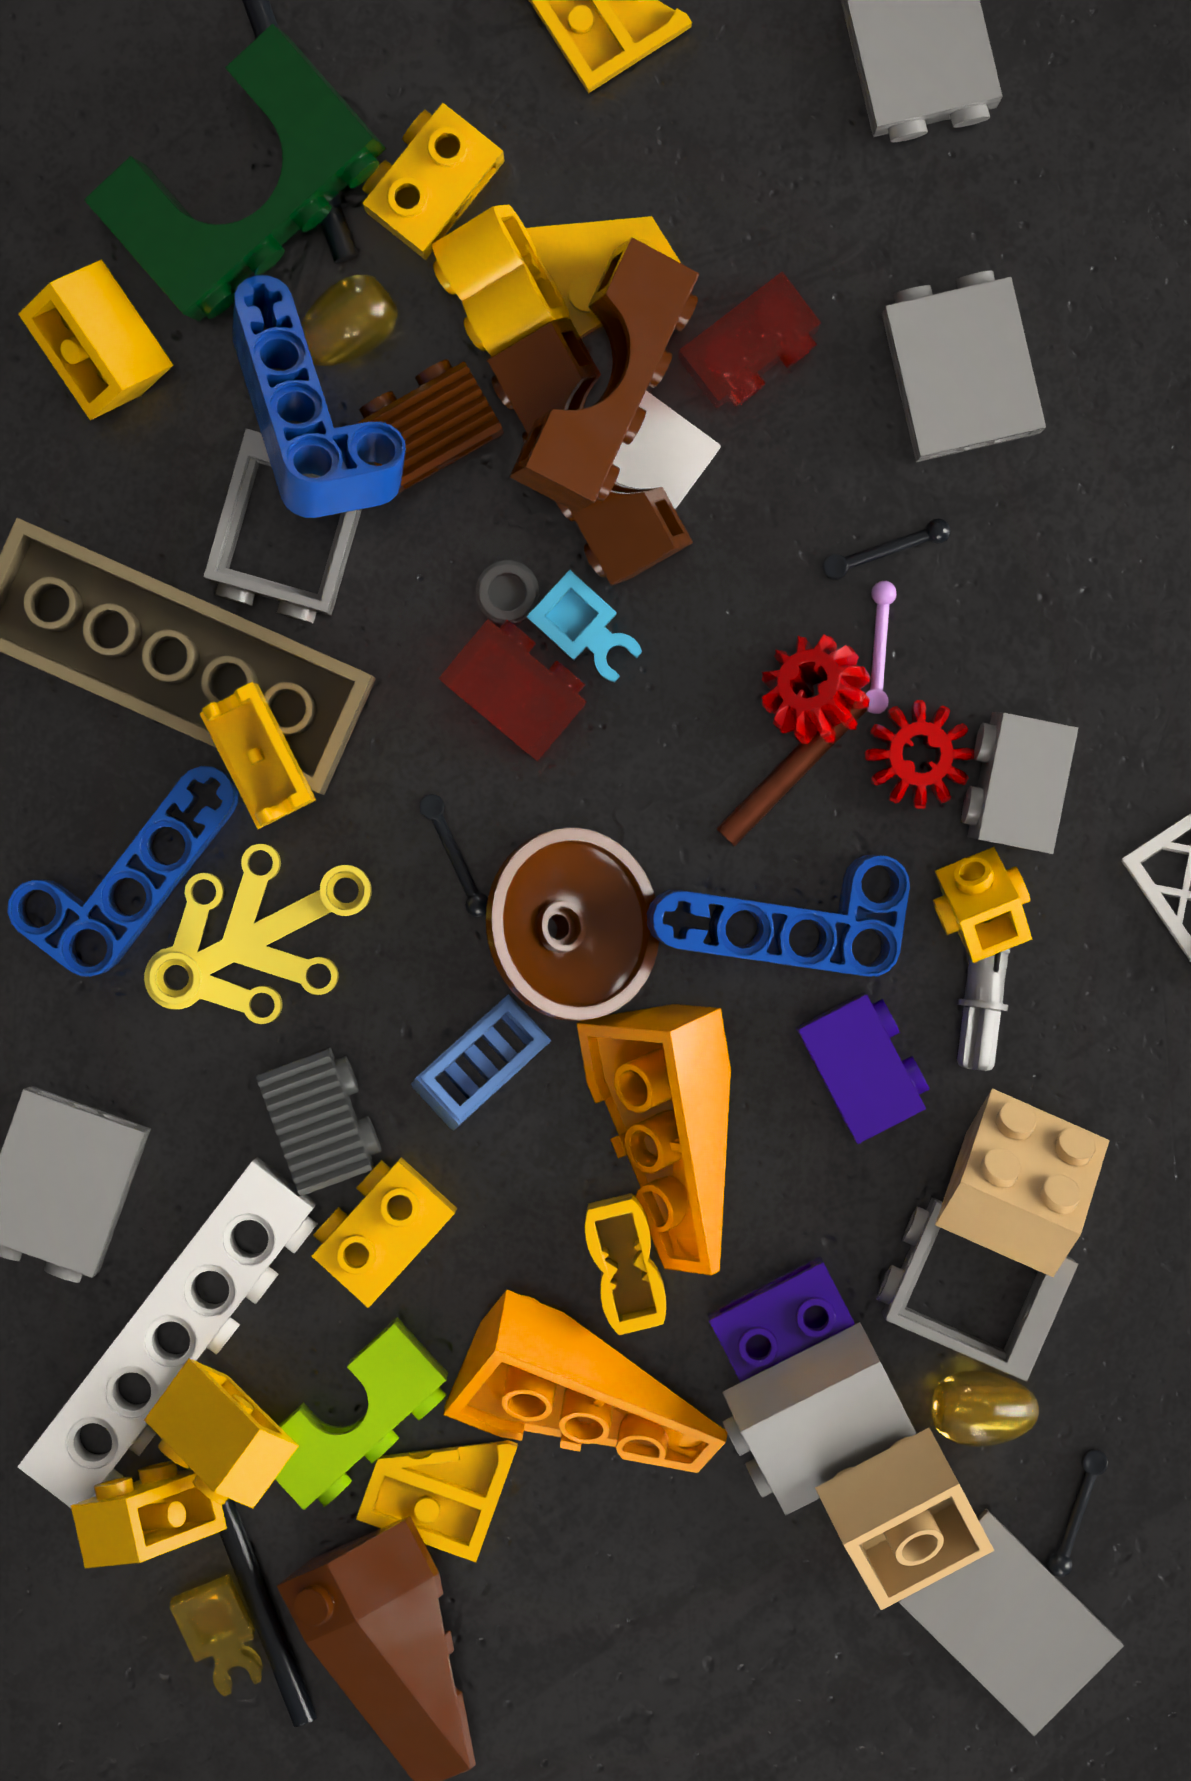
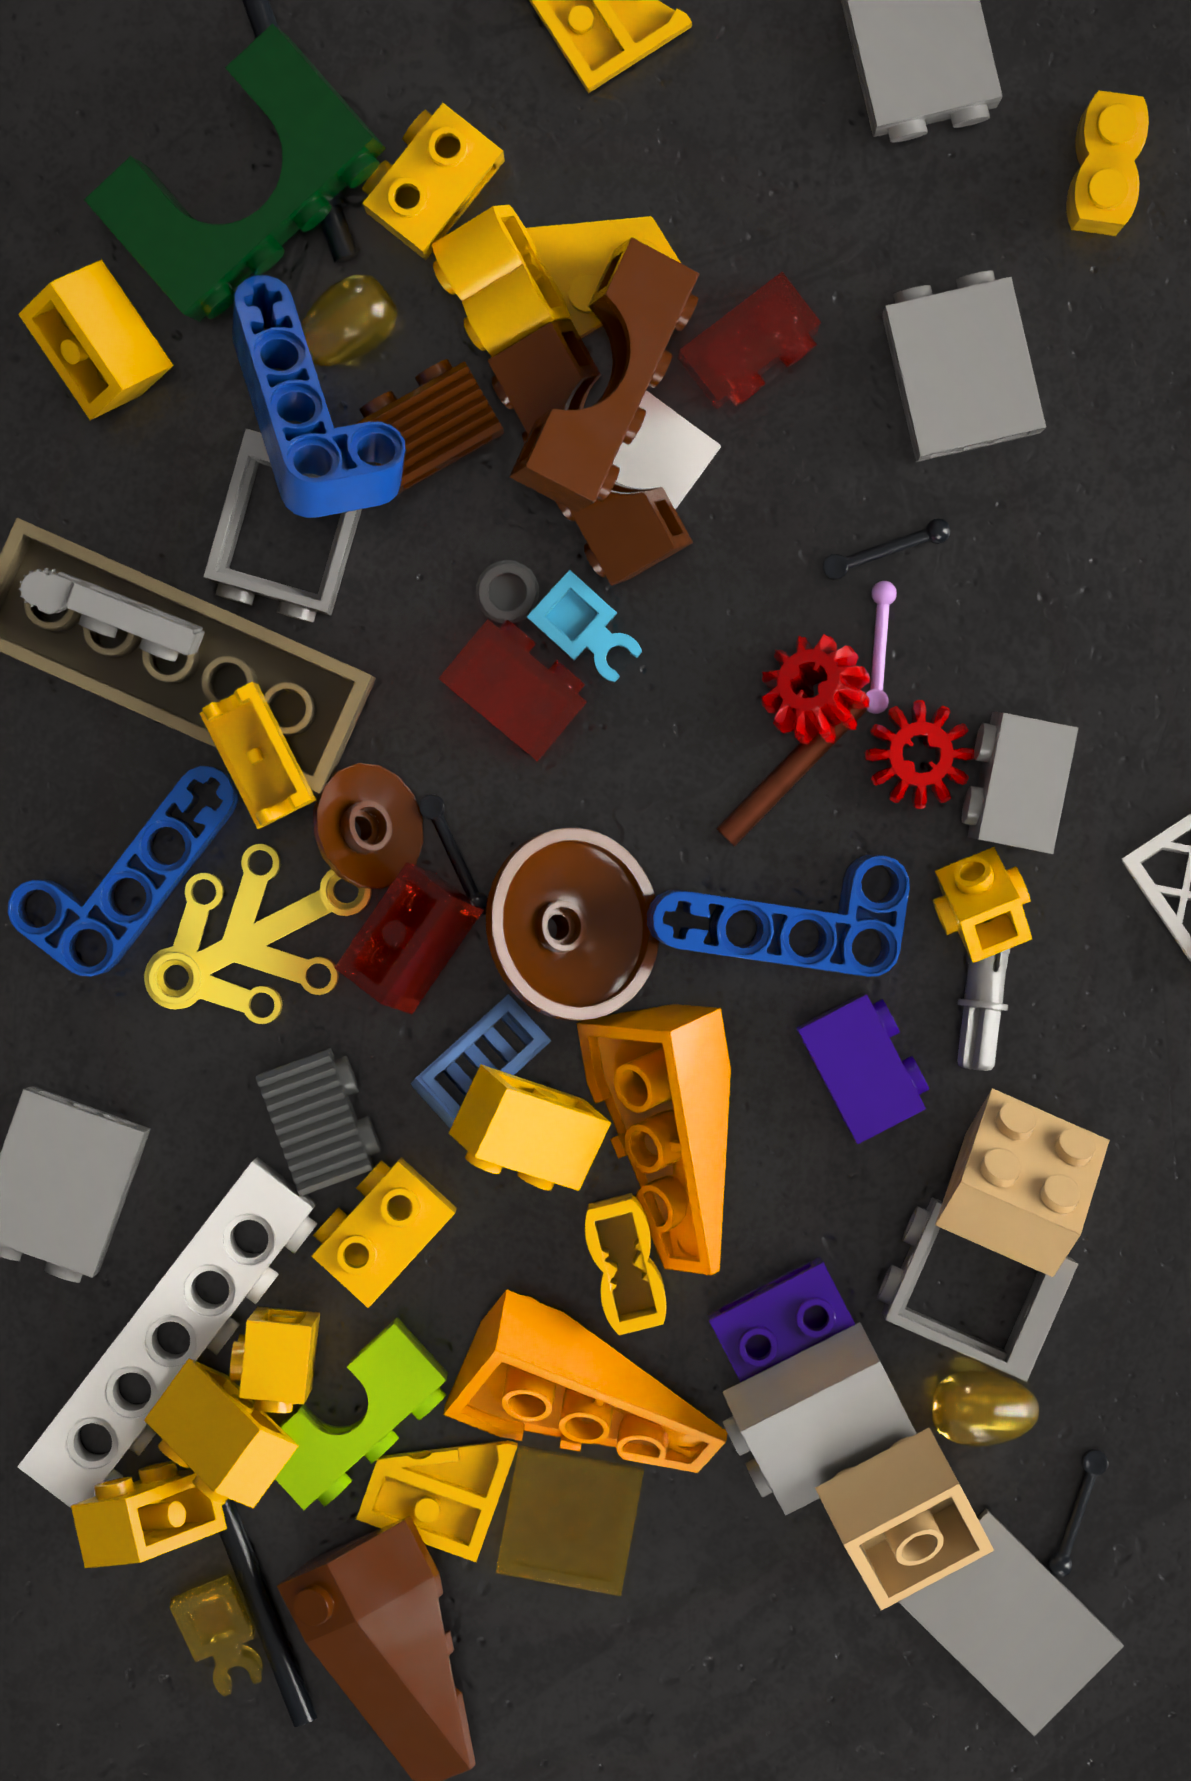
none -> light grey hinge [18,568,205,662]
none -> yellow brick [229,1306,320,1413]
none -> reddish brown dish [313,763,424,889]
none -> clear red brick [334,862,484,1014]
none -> yellow brick [449,1064,611,1191]
none -> clear yellow tile [496,1445,644,1596]
none -> yellow brick [1066,90,1149,236]

